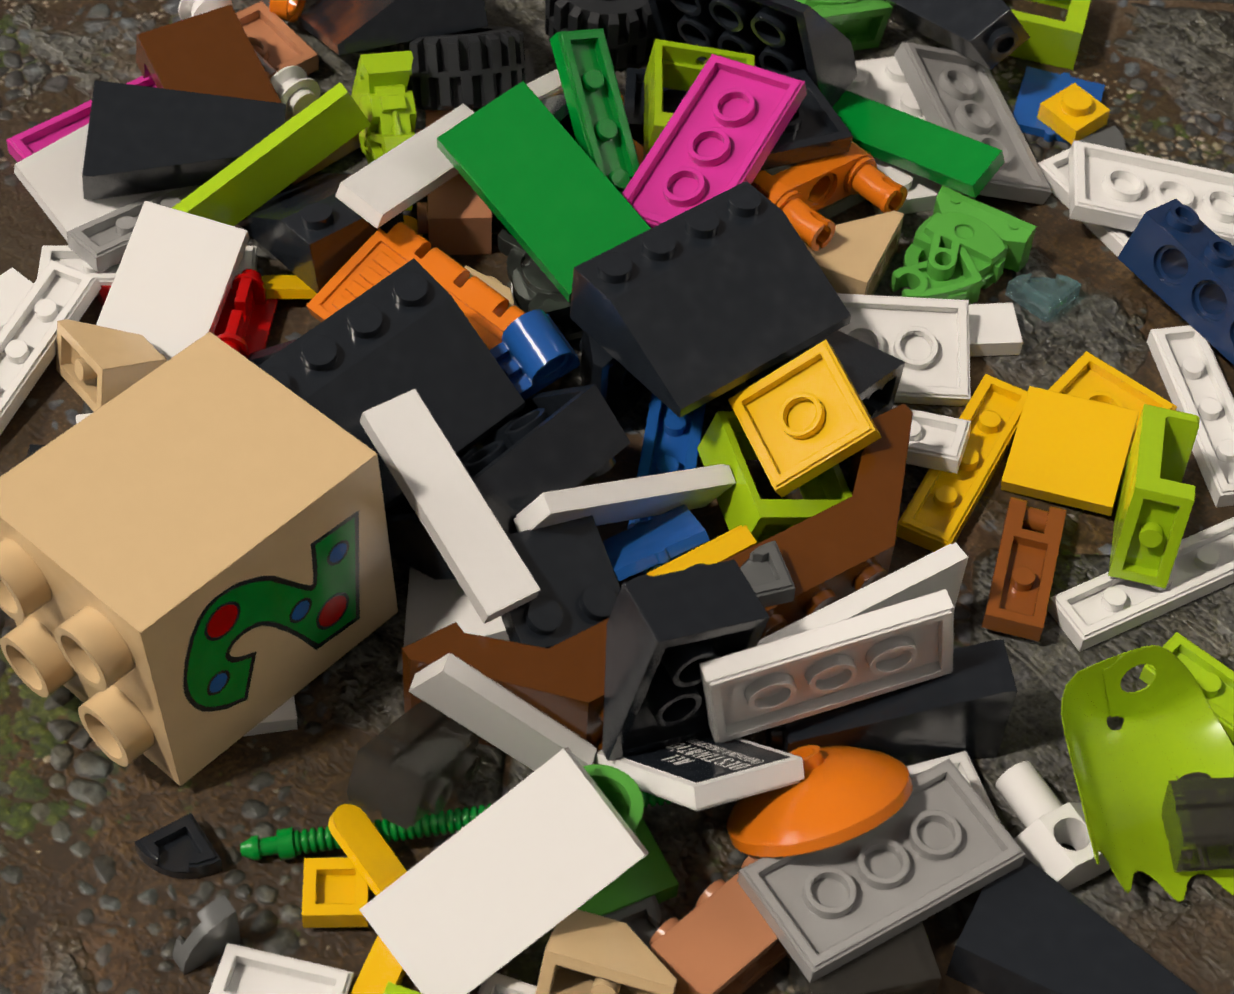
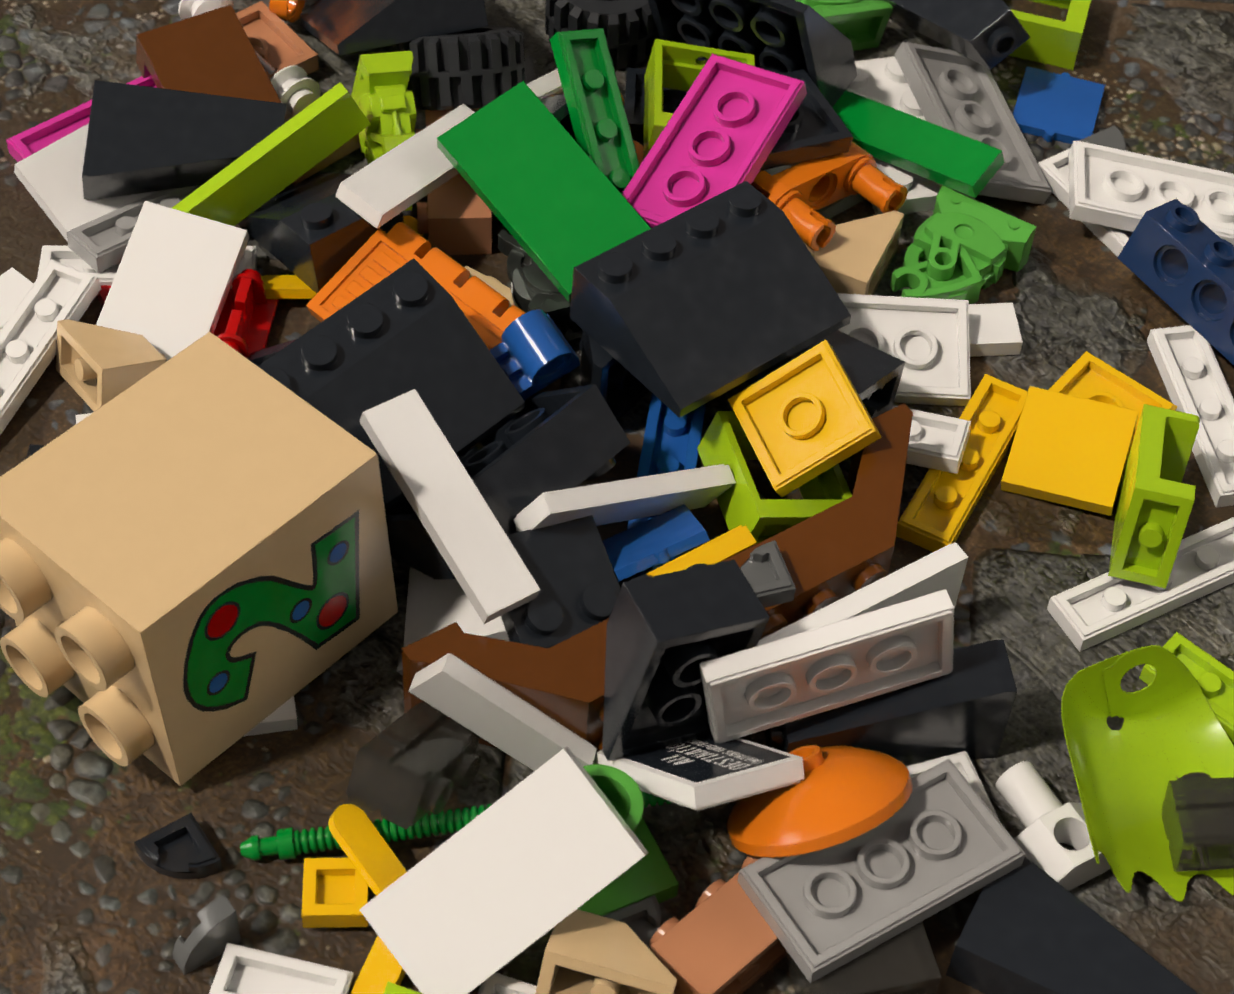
dark orange plate [981,497,1067,642] -> none
clear light blue tile [1005,273,1082,323] -> none
yellow plate [1037,83,1110,145] -> none

